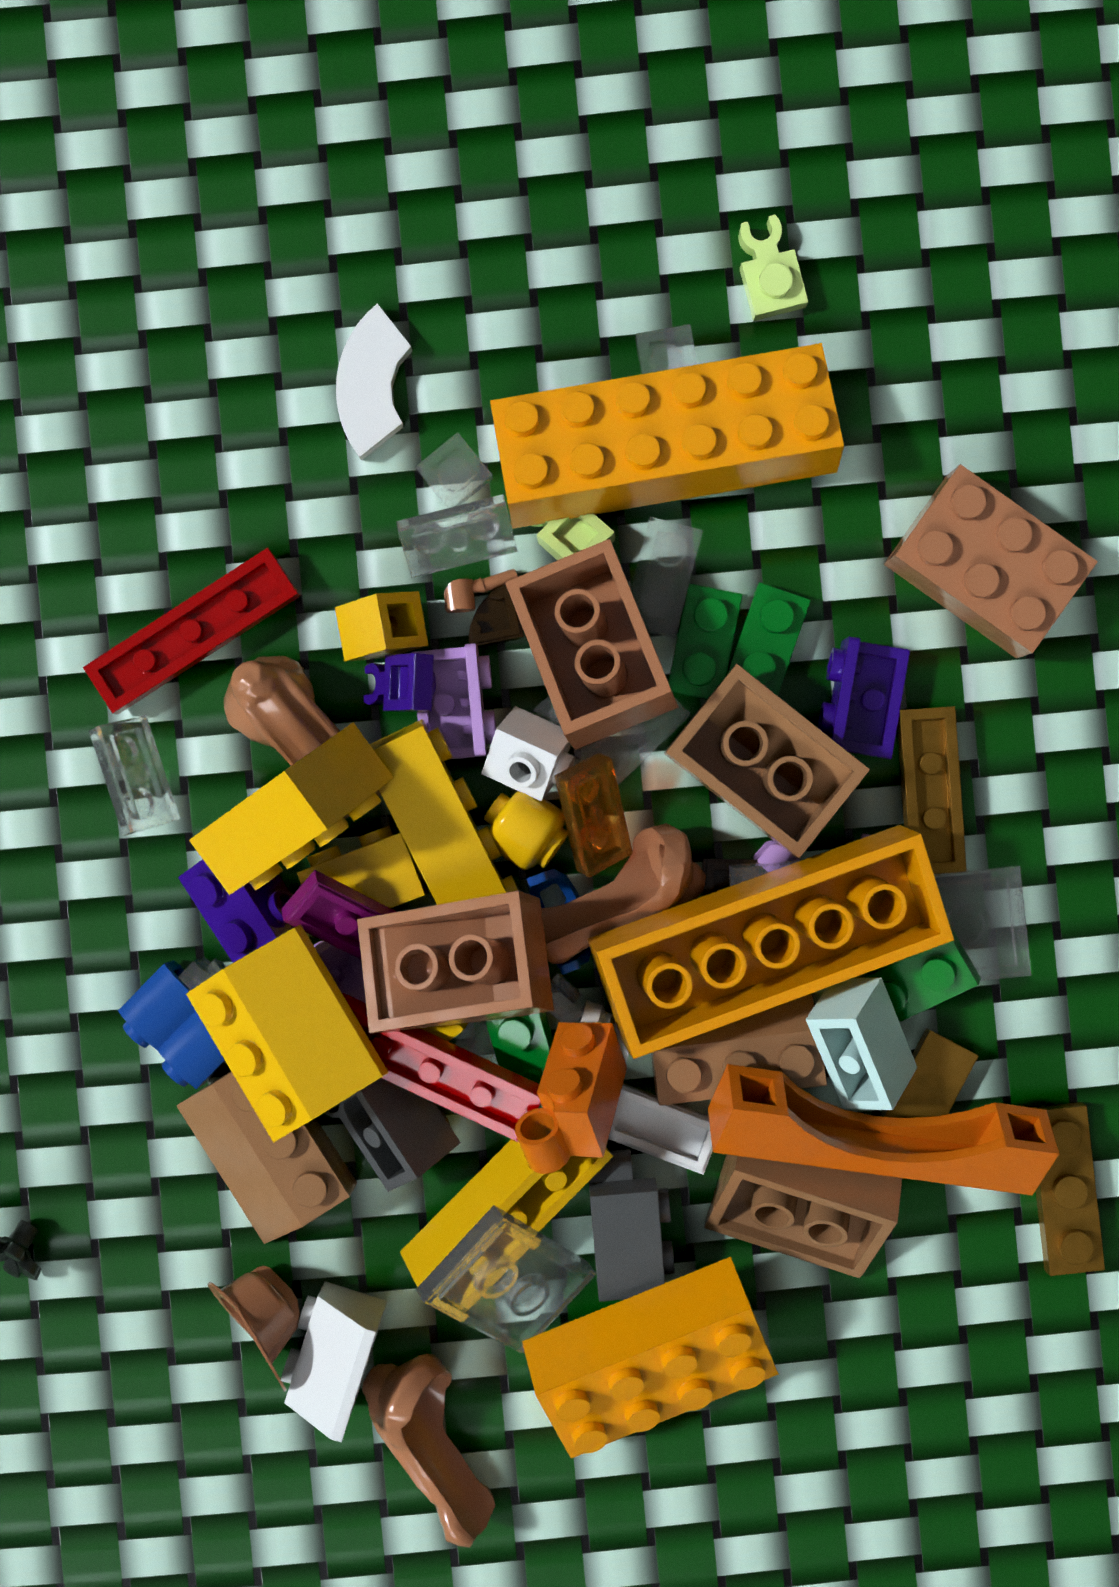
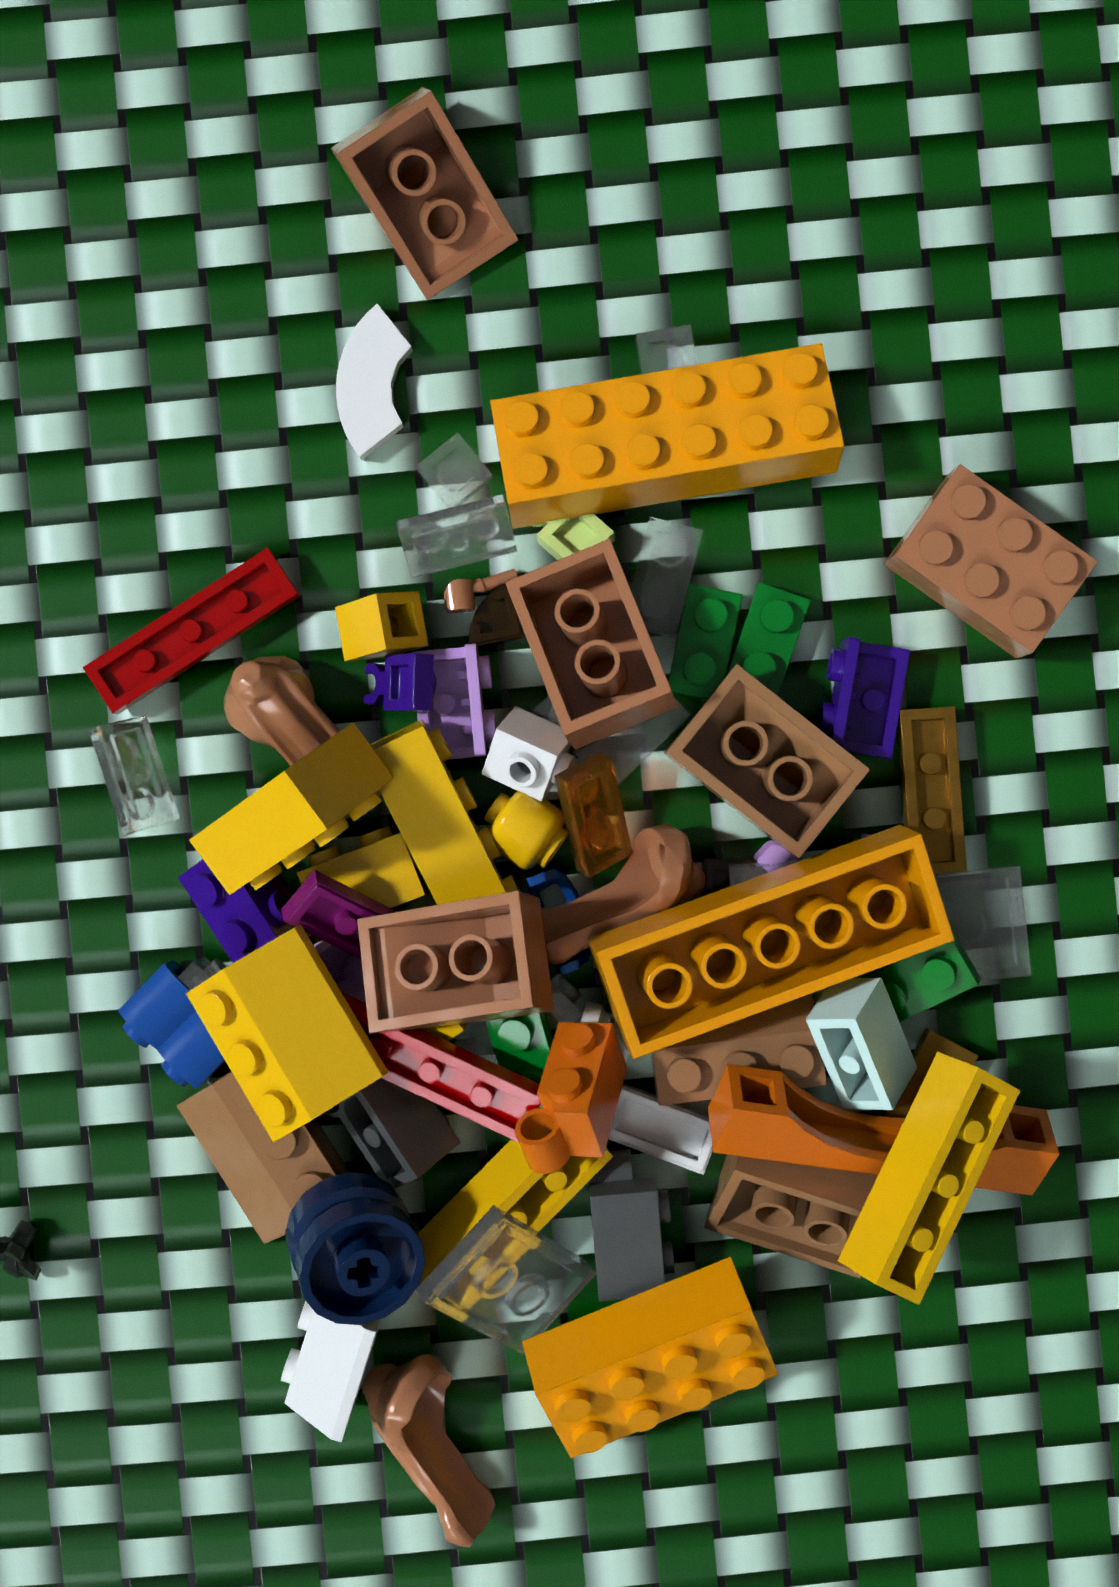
nougat piece [208,1266,300,1392] -> none
yellowish green plate [738,215,808,321] -> none
pearl gold plate [1031,1102,1105,1276] -> none
none -> dark blue wheel [285,1172,425,1325]
none -> nougat slope [331,87,518,300]
none -> yellow brick [837,1052,1020,1305]

